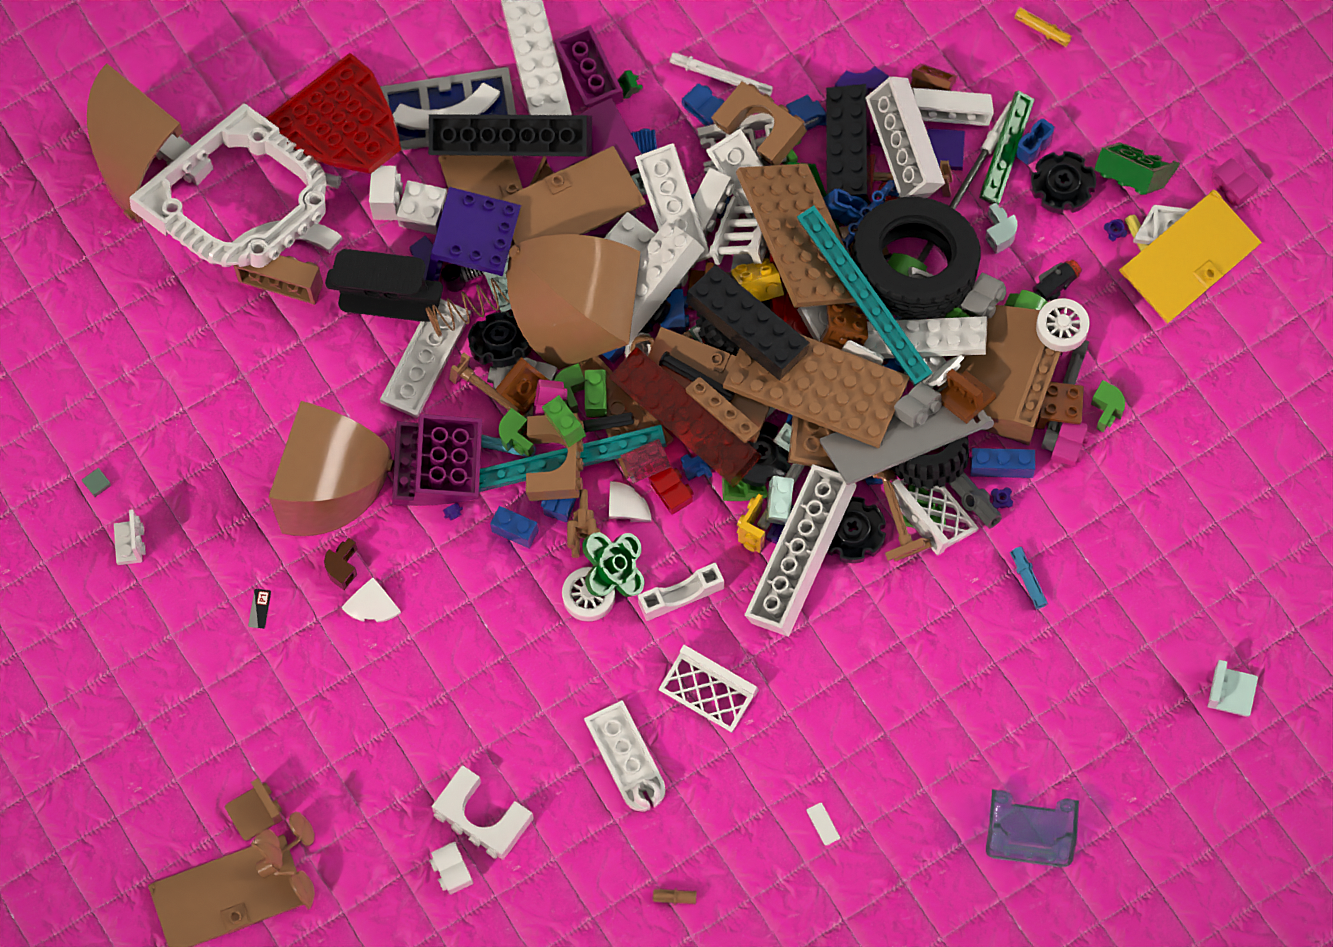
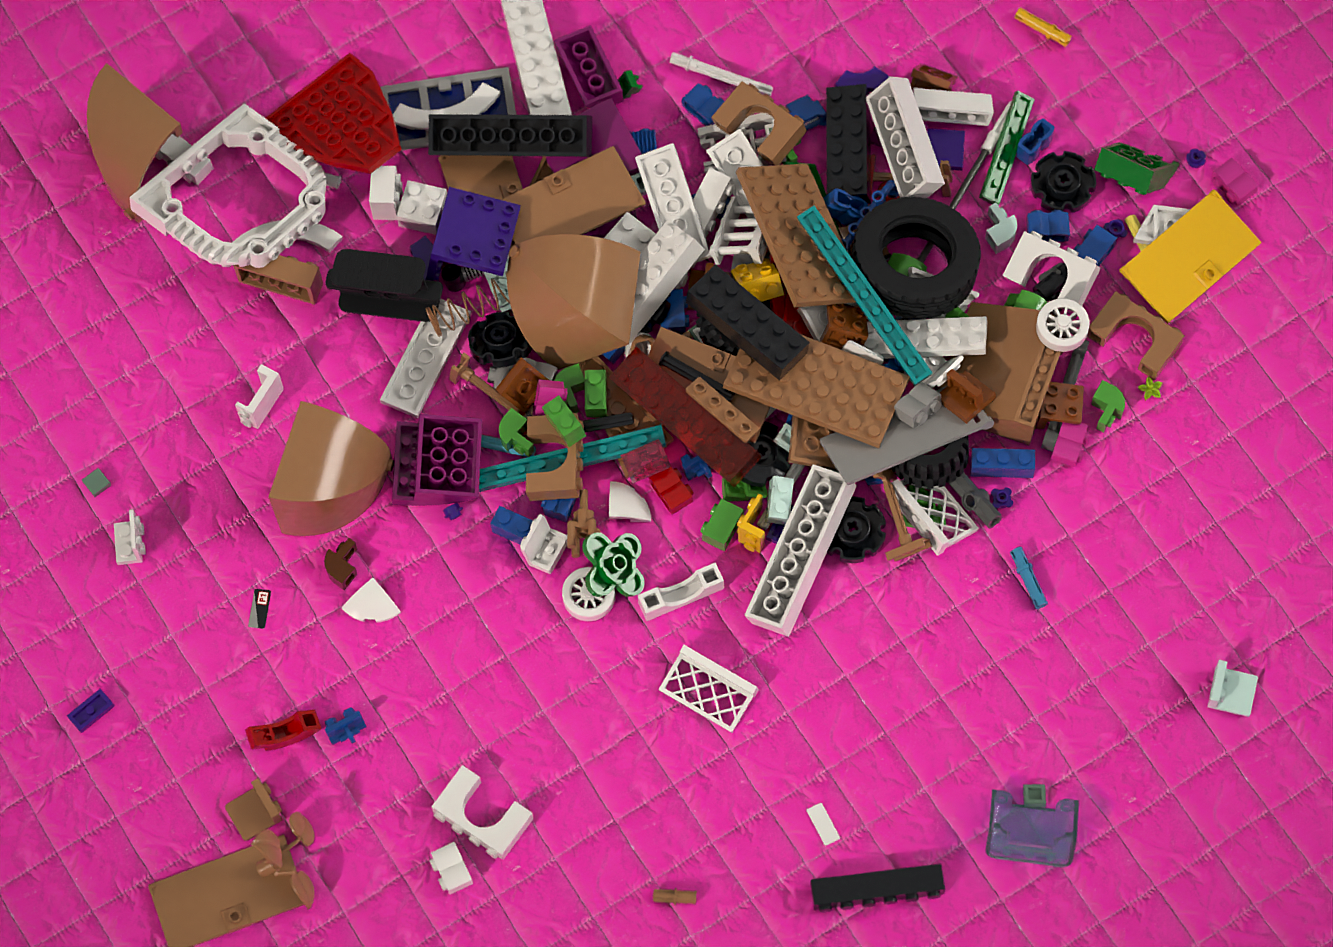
white plate [584,700,665,811] -> none
light grey brick [961,272,1006,320] -> none
none -> dark purple plate [67,689,115,733]
none -> panel [235,364,284,429]
none -> red arch [245,709,322,751]
none -> blue hips [325,707,367,745]
none -> white bracket [520,514,567,574]
none -> bright green brick [700,499,744,552]
none -> black brick [810,864,945,912]
none -> white arch [1002,231,1101,305]
none -> sand green tile [1023,784,1046,807]
none -> blue brick [1026,210,1070,242]
none -> blue brick [1073,225,1117,266]
none -> medium nougat arch [1087,291,1185,380]
none -> lime plant [1138,376,1162,401]
none -> dark purple plate [1186,149,1206,168]

